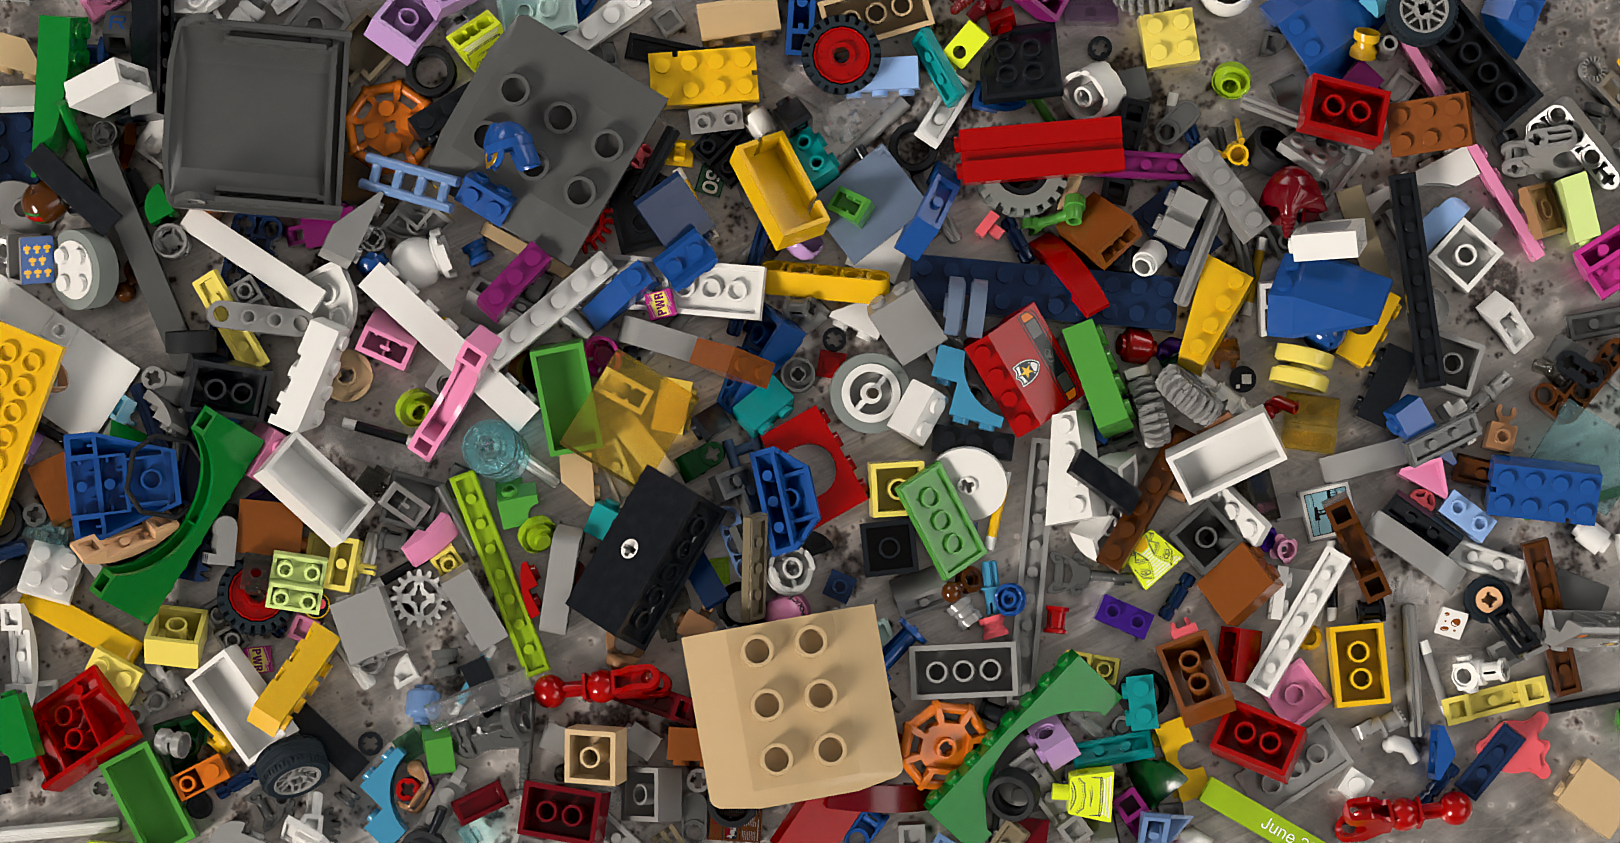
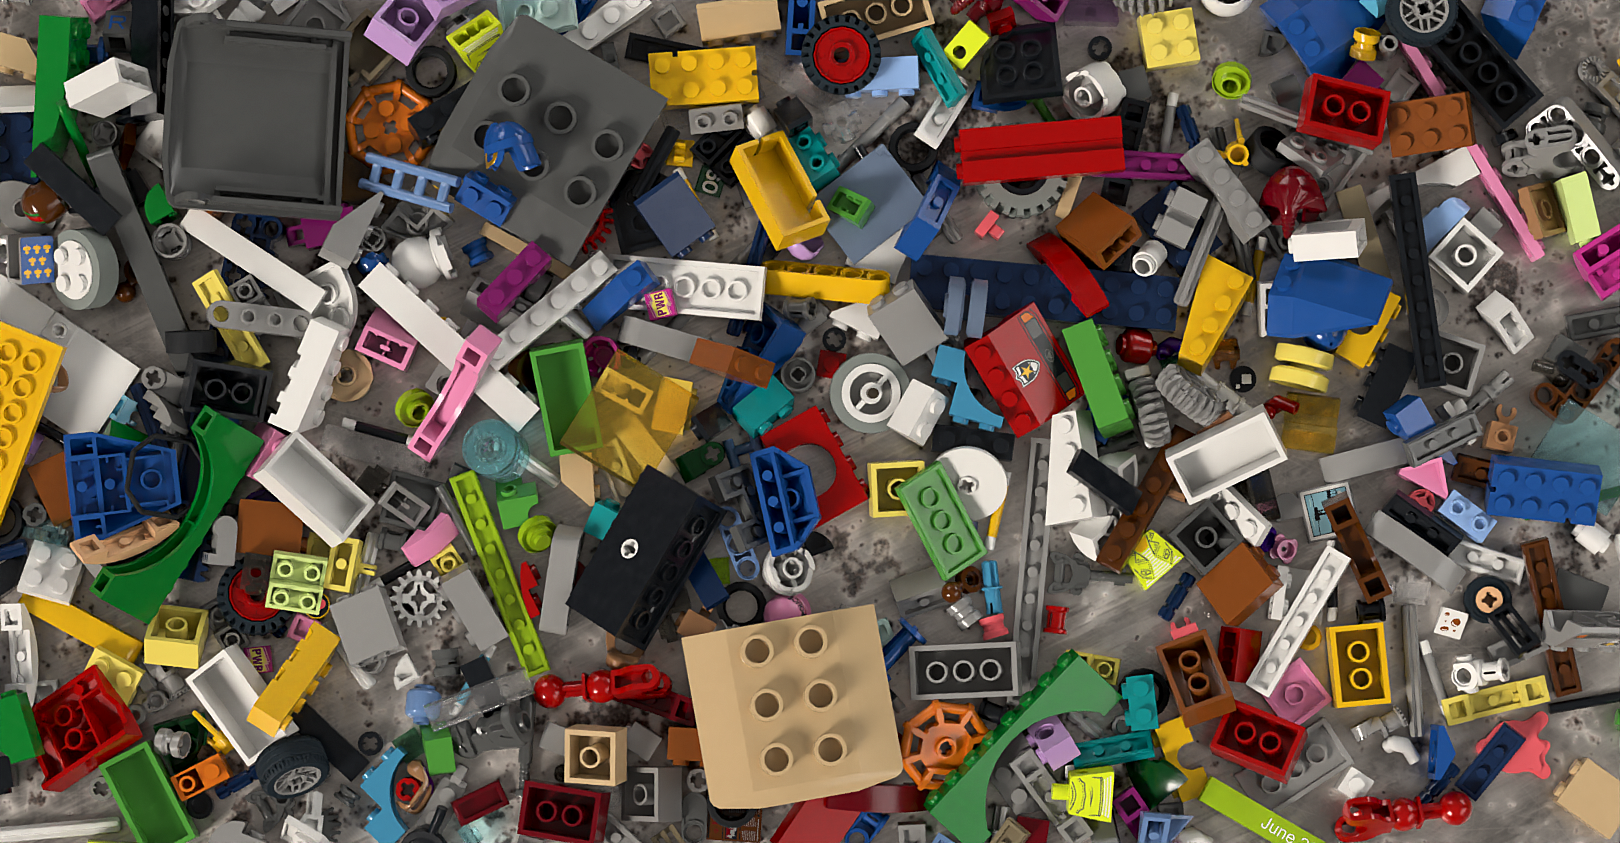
blue bracket [653,228,719,292] -> none
dark tan tile [741,512,768,623] -> none
dark blue brick [822,569,857,604] -> none
black brick [859,518,919,578] -> none
black tyre [986,767,1041,821] -> none
blue plate [994,583,1027,616] -> none
dark blue axle [1001,217,1035,264] -> none
bright green brick [1021,193,1086,236] -> none
dark purple brick [1092,594,1155,640] -> none
dark grey piece [1154,100,1200,145] -> none

